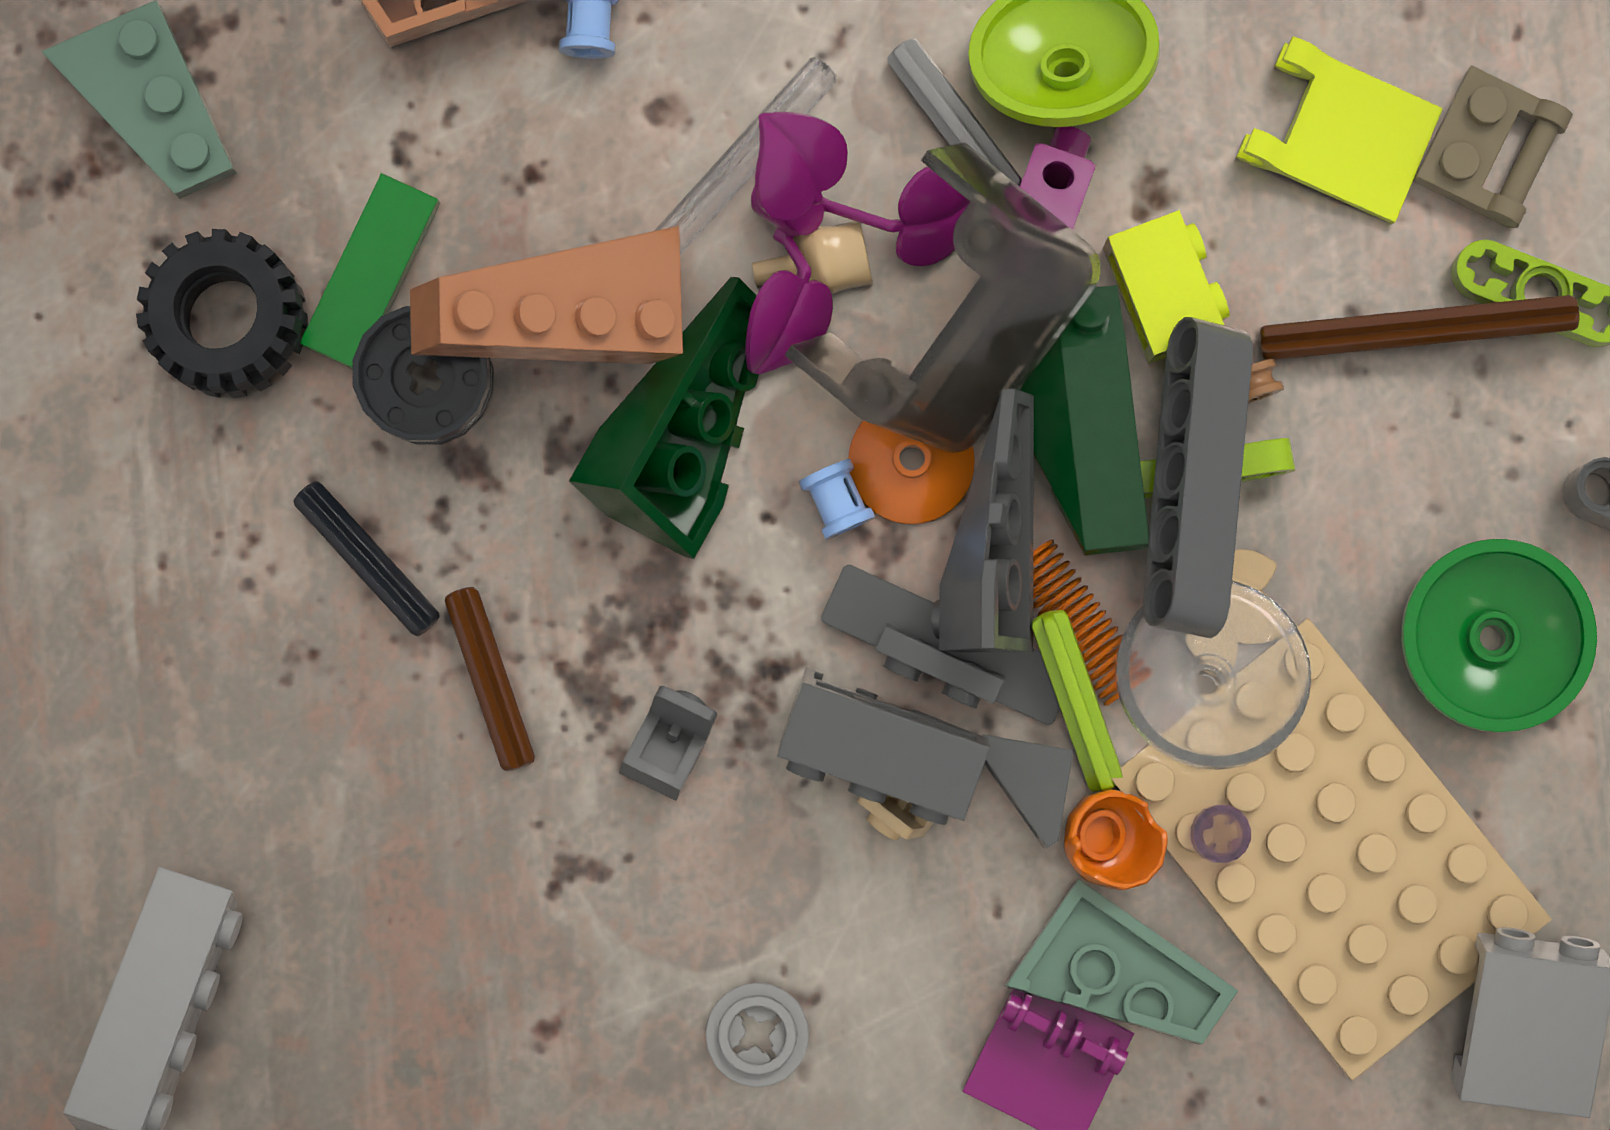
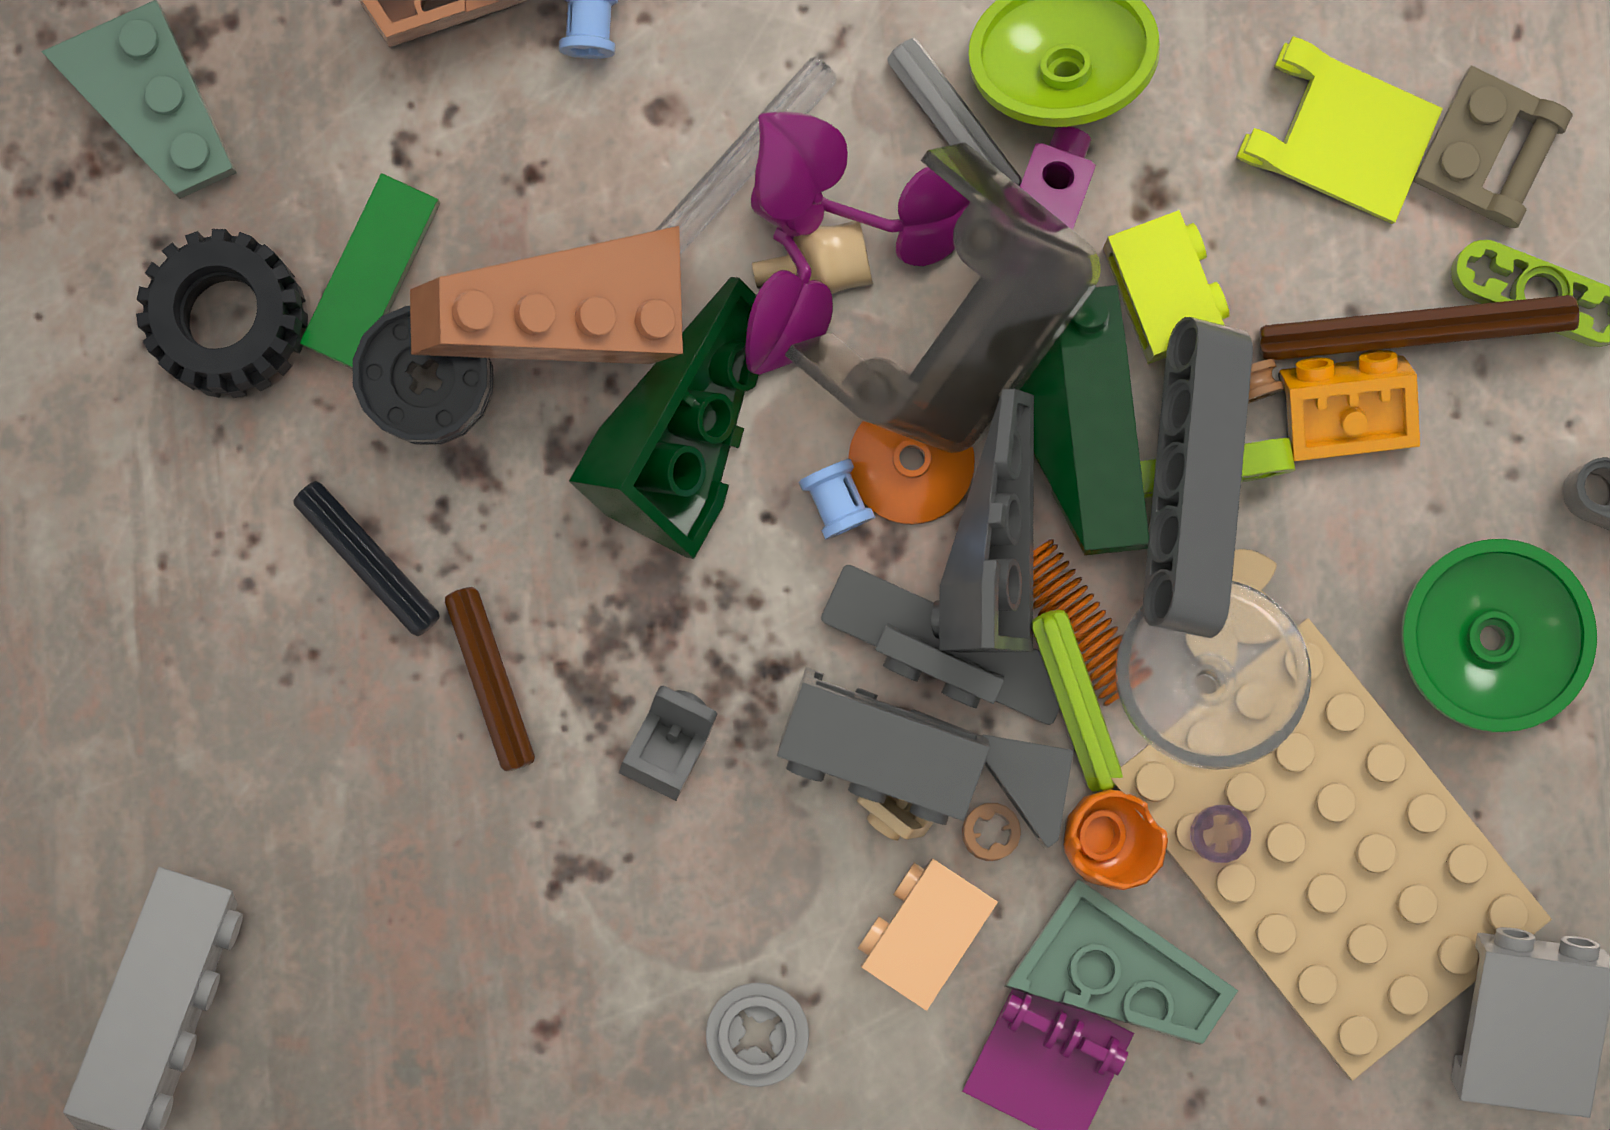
none -> light nougat brick [857,859,998,1011]
none -> medium nougat bush [962,803,1021,861]
none -> light orange bracket [1279,350,1420,461]

